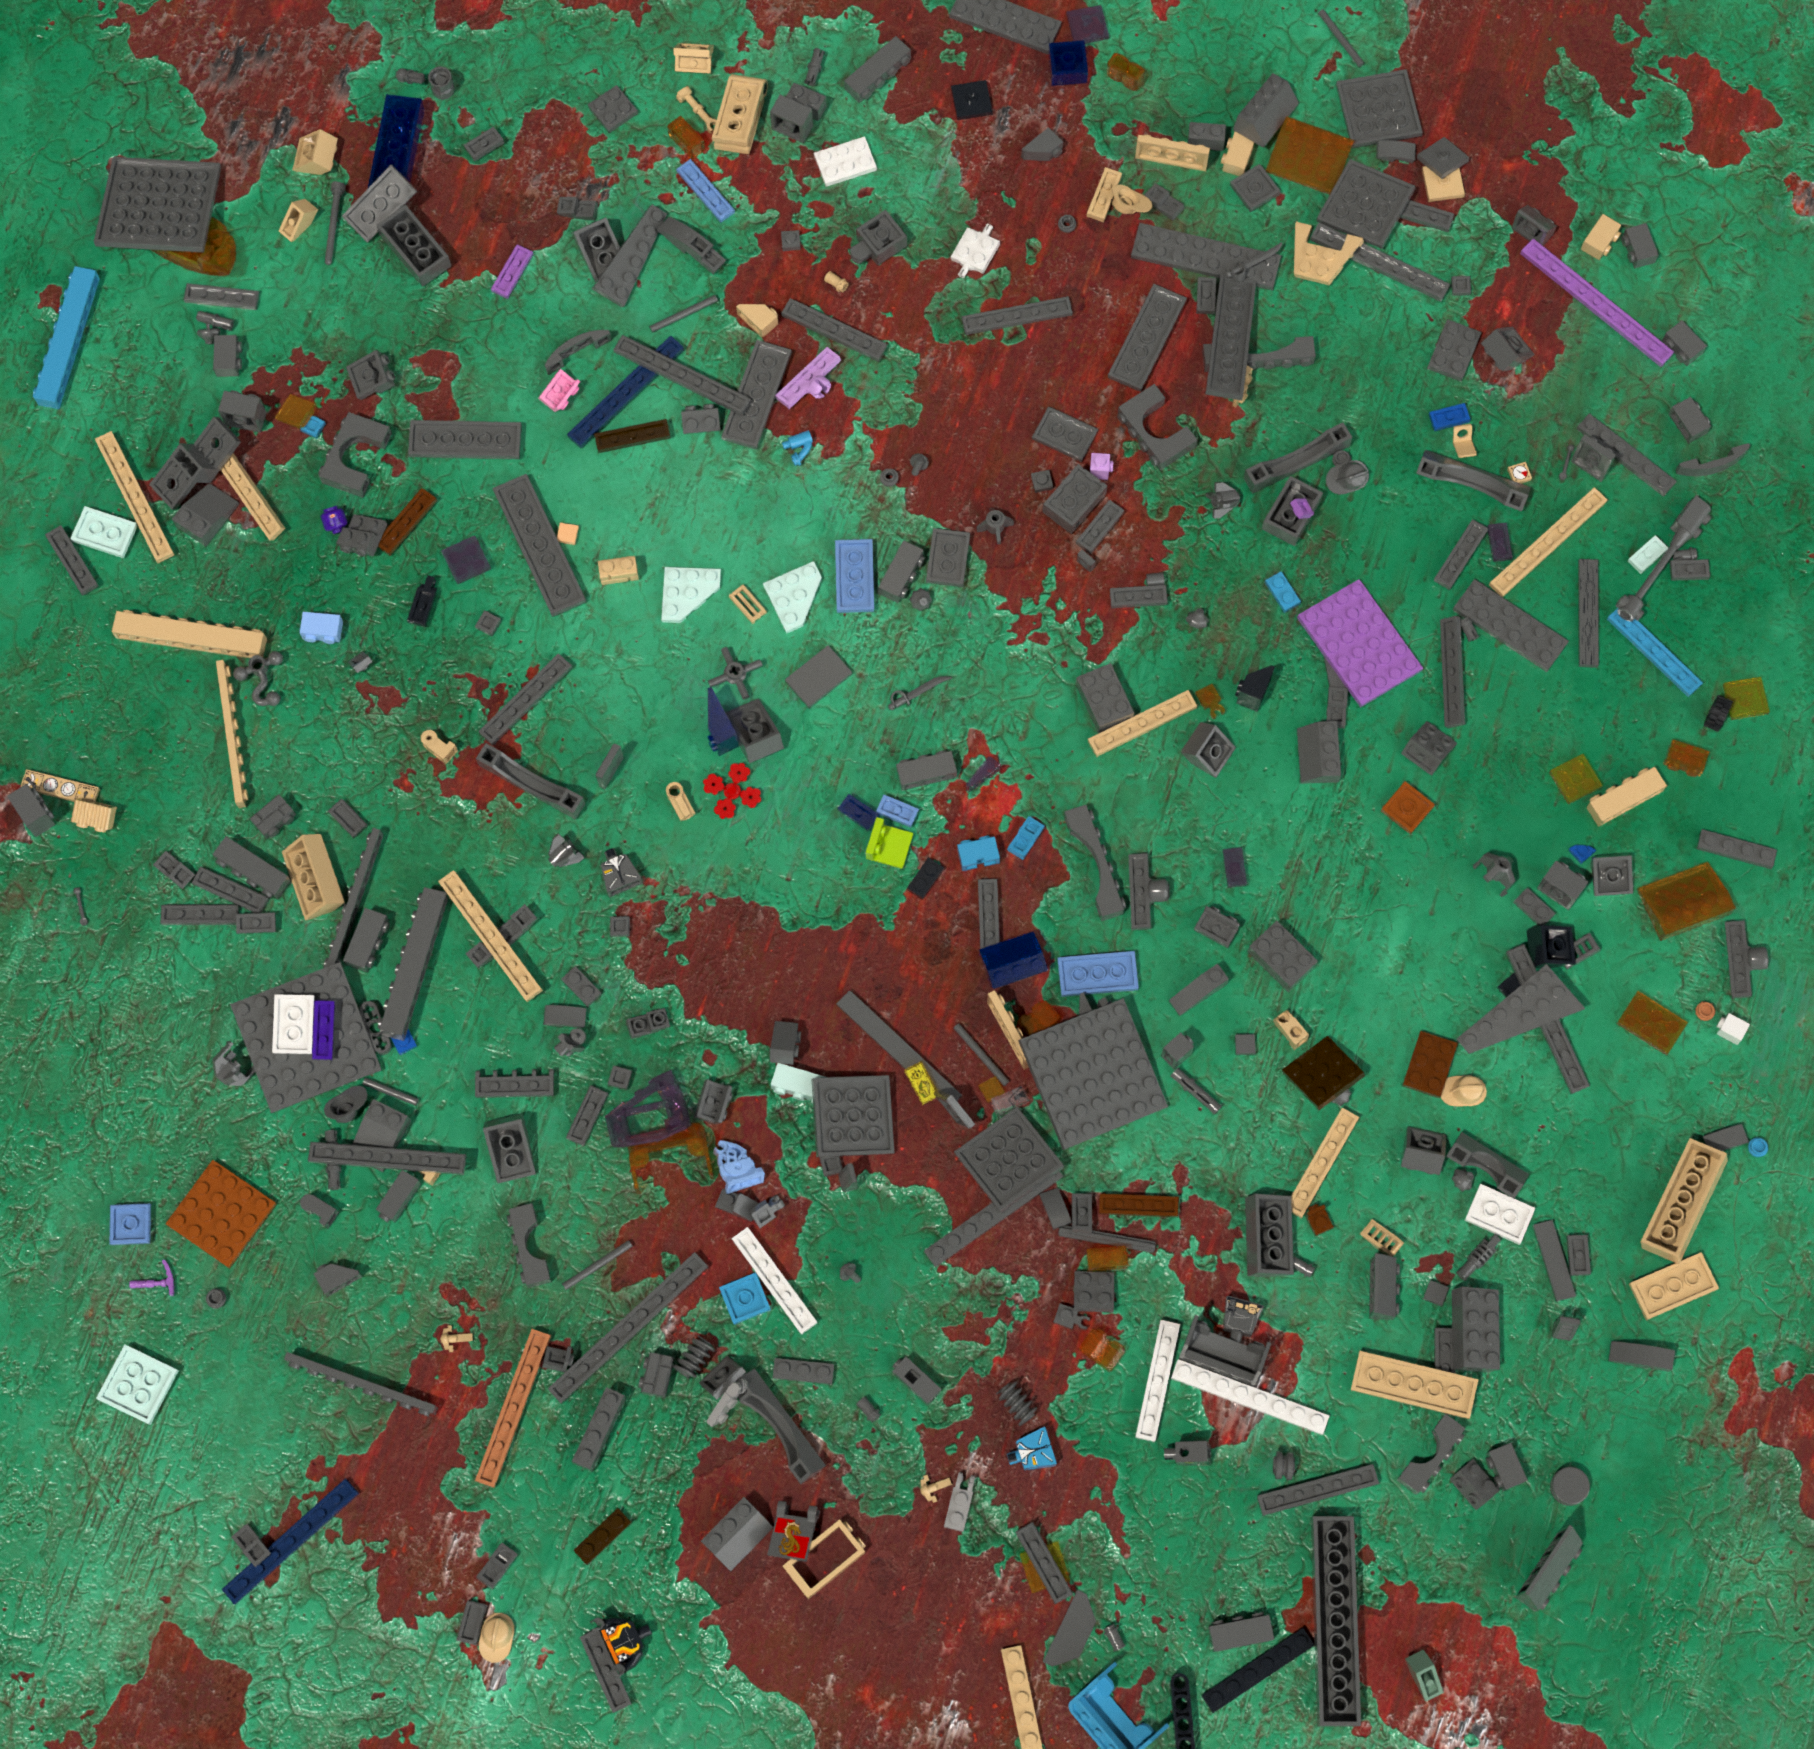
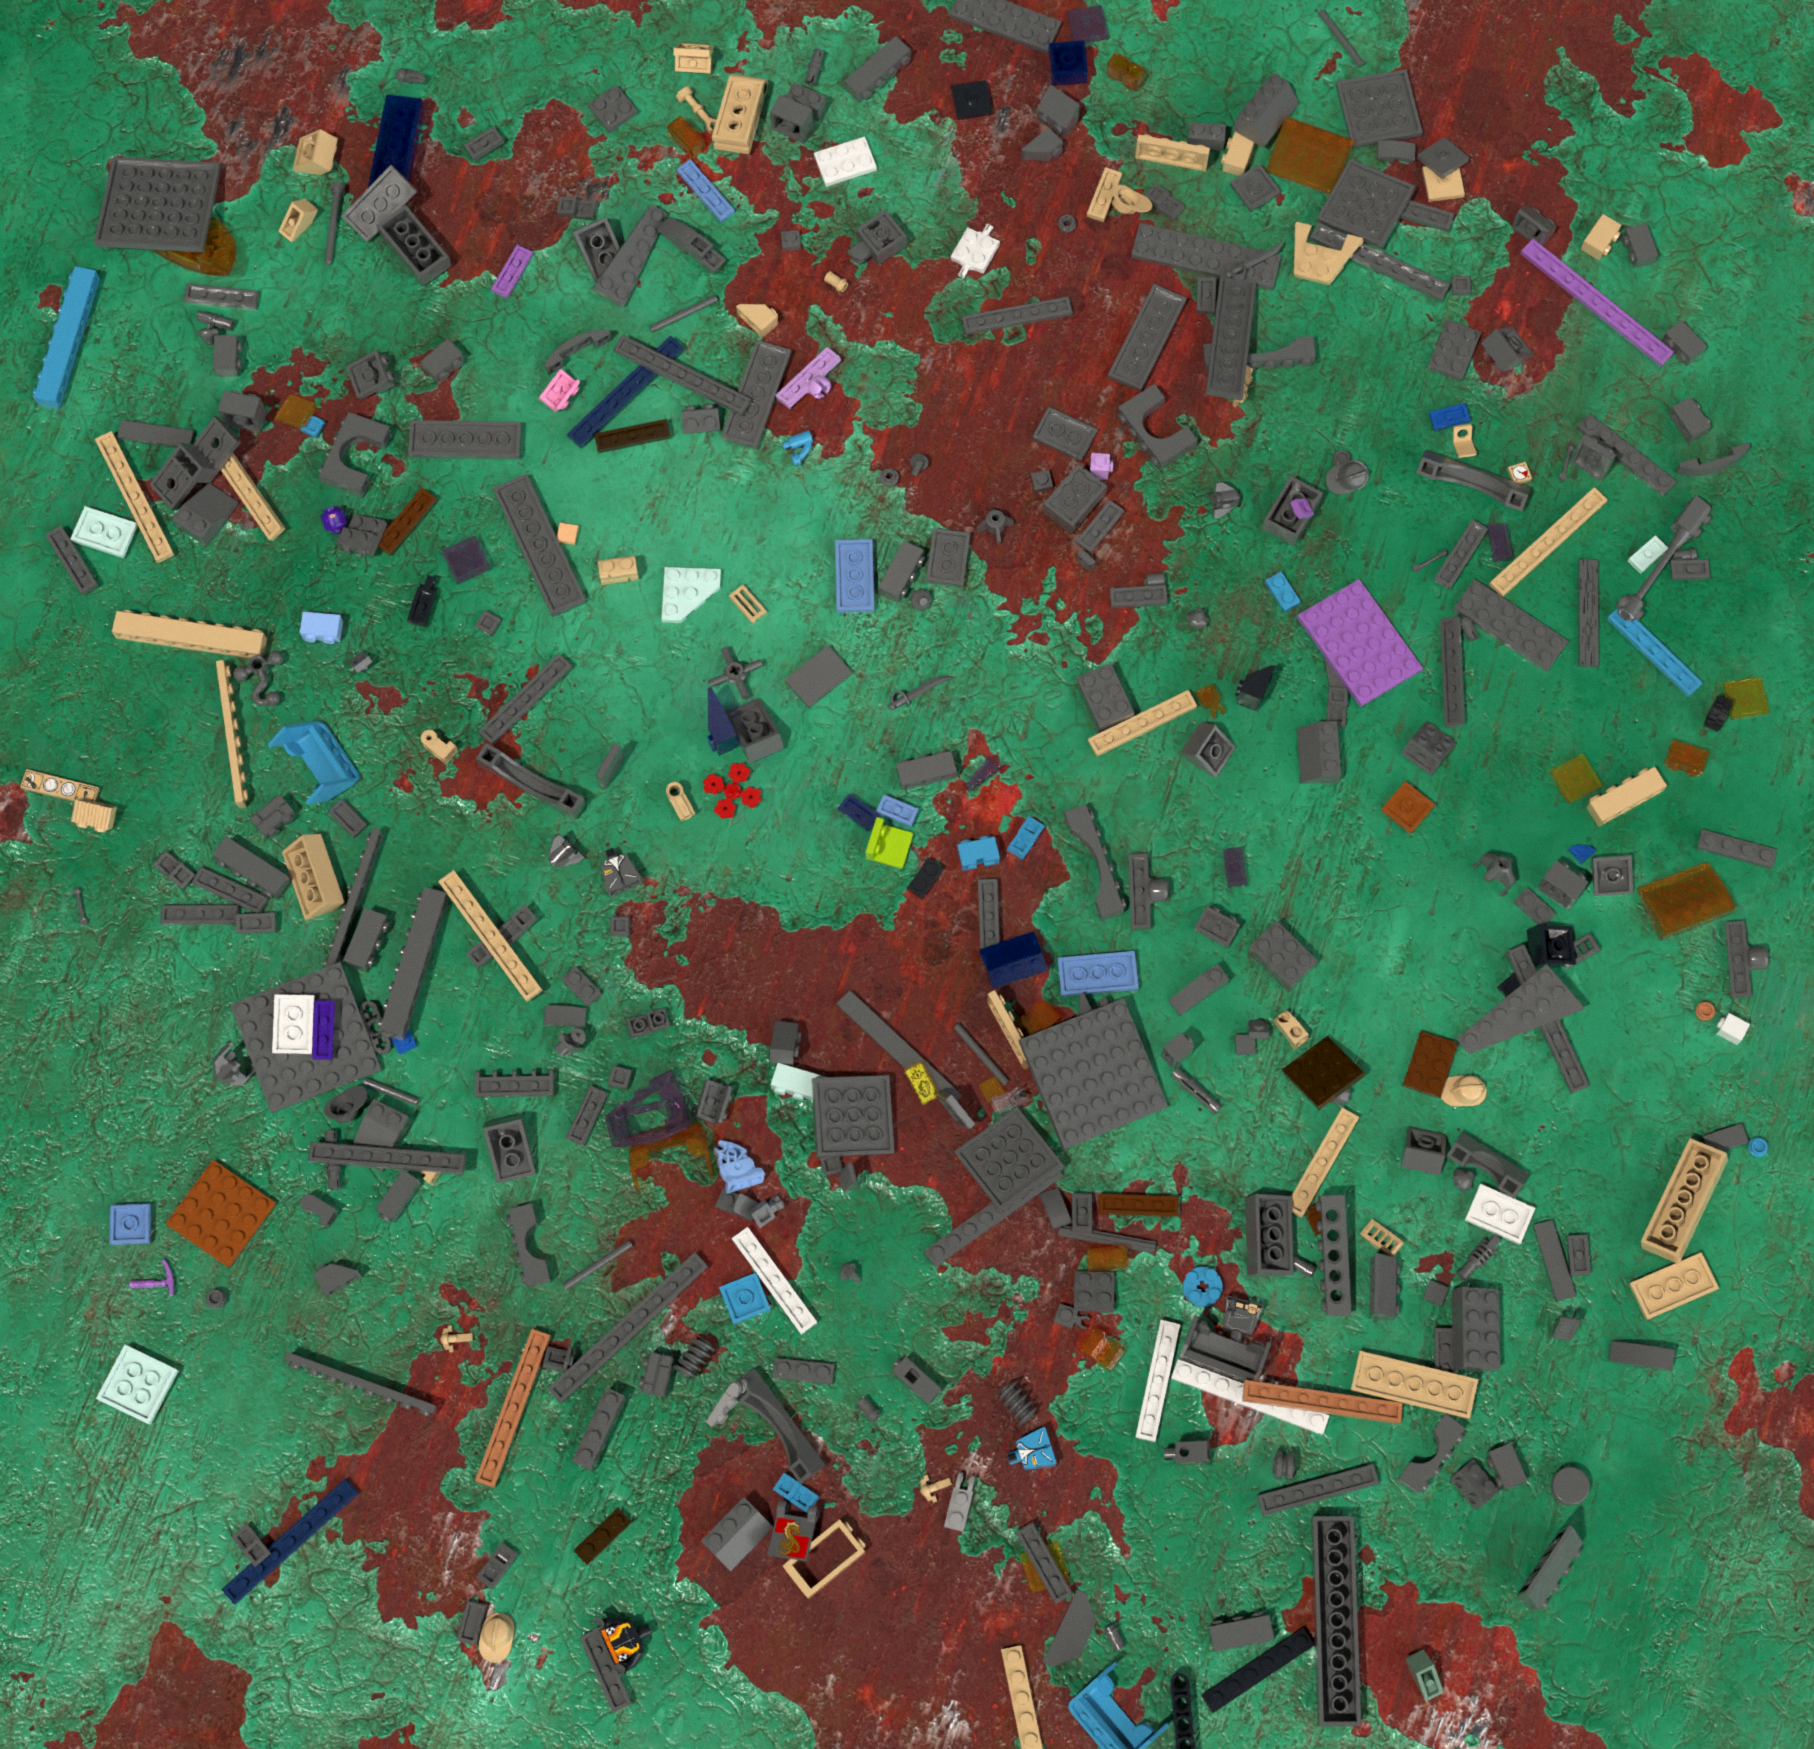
dark grey brick [7,784,55,837] -> none
dark grey wheel [428,66,455,100] -> none
dark grey plate [699,1355,746,1400] -> none
light aqua plate [763,561,822,634] -> none
dark grey plate [781,298,887,362] -> none
dark grey arch [1244,423,1352,494] -> none
clear orange plate [1616,991,1688,1056] -> none
none -> dark grey tile [117,420,194,448]
none -> dark azure windscreen [268,721,359,805]
none -> dark grey brick [420,339,465,384]
none -> dark azure slope [773,1473,819,1514]
none -> dark grey slope [1036,85,1080,137]
none -> dark azure plate [1182,1267,1223,1307]
none -> nougat plate [1242,1380,1402,1424]
none -> dark grey plate [1248,1020,1269,1039]
none -> dark grey brick [1316,1195,1352,1316]
none -> dark grey hinge [1413,550,1448,573]

